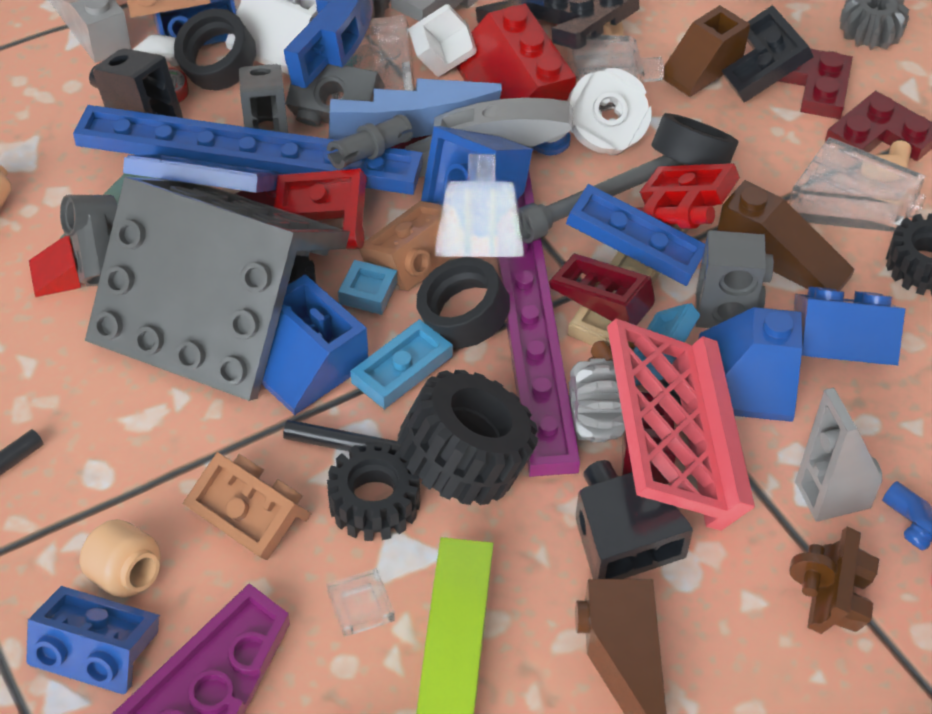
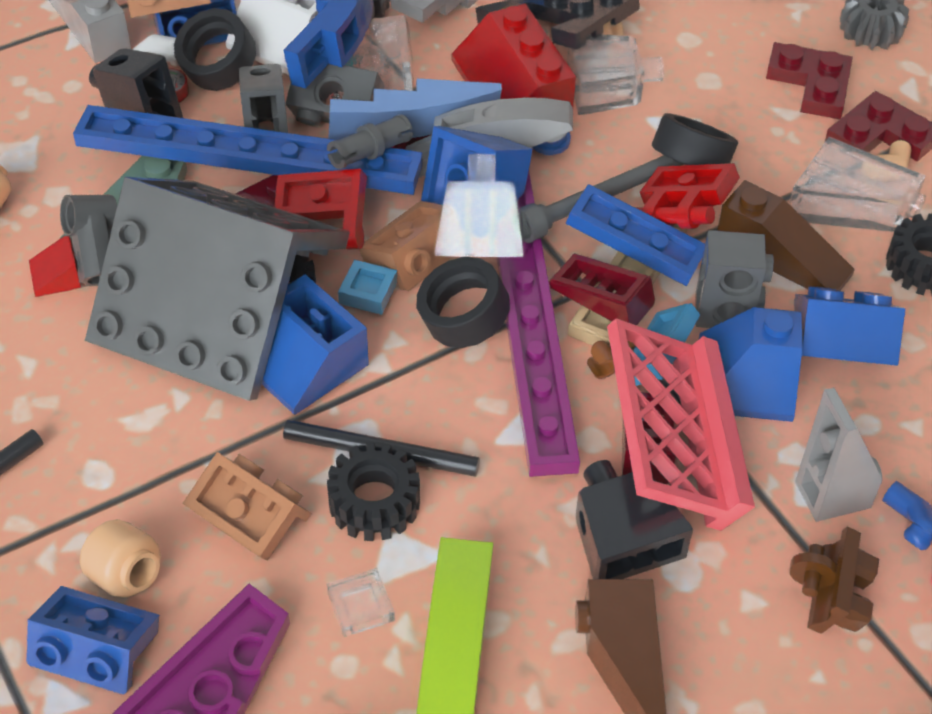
tile [123,154,281,193] -> none
dark azure plate [350,319,453,410] -> none
black tyre [397,370,538,505] -> none
white panel [408,4,477,77] -> none
white plate [568,68,652,155] -> none
light grey gear [568,358,625,442] -> none
reddish brown slope [660,5,750,97] -> none
black plate [722,5,814,103] -> none

